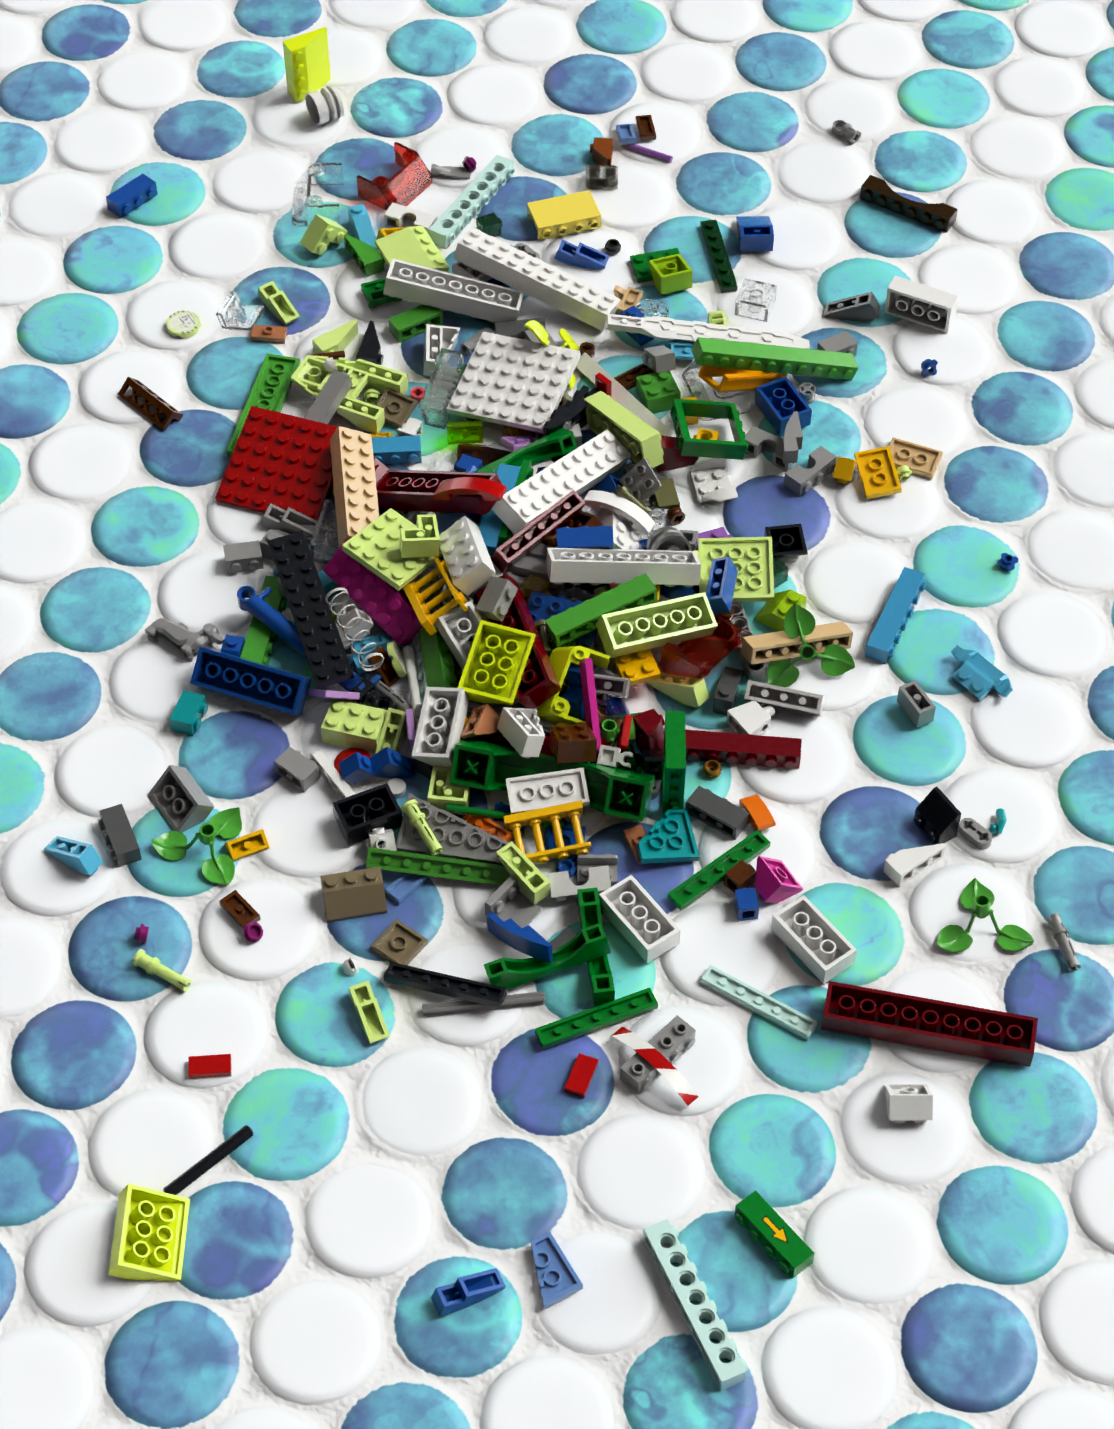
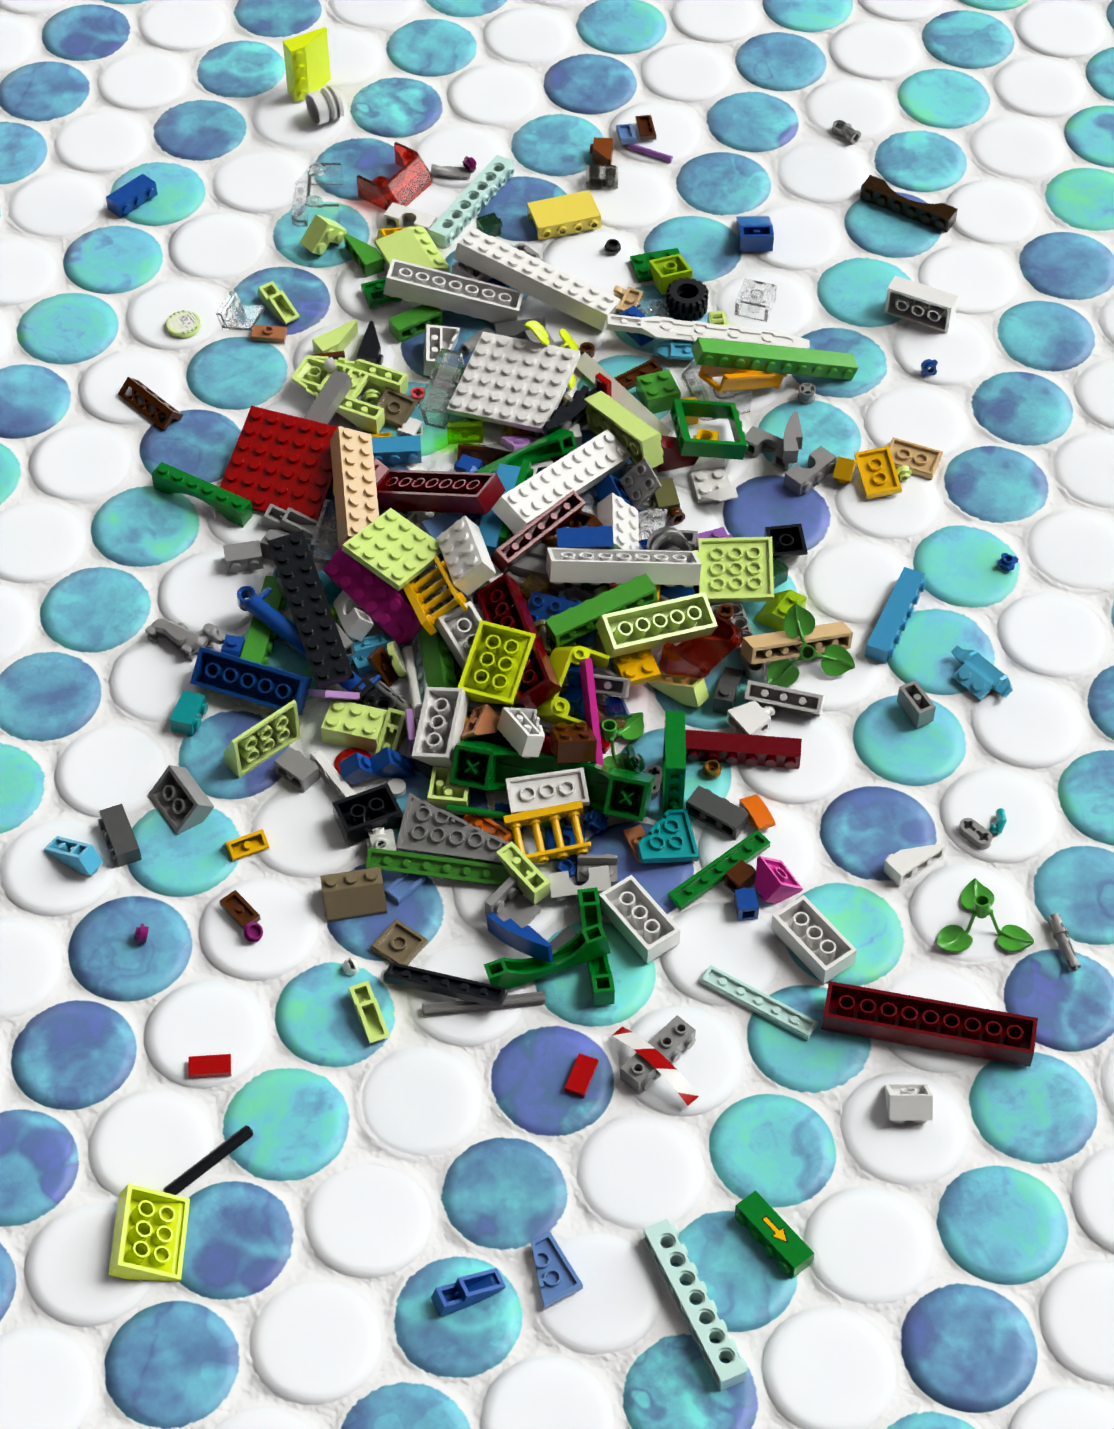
yellowish green pin [132,949,192,992] -> none
bright green plant [152,807,242,885] -> none
bright green plate [226,353,300,456] -> none
white piece [325,587,384,671] -> none
medium azure slope [348,204,378,250] -> none
yellowish green brick [399,514,440,558] -> none
yellowish green pin [401,799,443,856] -> none
red slope [433,477,507,501] -> none
light grey brick [476,576,518,622] -> none
green plate [535,987,658,1050] -> none
blue slope [554,239,610,269] -> none
white slope [584,490,655,535] -> none
white plate [597,745,633,768] -> none
olive plate [614,484,651,514] -> none
red tile [617,715,633,753] -> none
dark red slope [633,709,665,754] -> none
light grey brick [642,345,676,373] -> none
black slope [643,749,665,779] -> none
dark green plate [700,220,738,293] -> none
blue brick [706,556,738,615] -> none
blue brick [754,377,812,436] -> none
light grey brick [817,330,858,356] -> none
dark grey slope [824,292,880,321] -> none
black slope [914,786,962,844] -> none
none -> green arch [151,462,253,527]
none -> yellowish green slope [223,700,301,778]
none -> blue gear [583,809,608,834]
none -> black tyre [666,278,708,321]

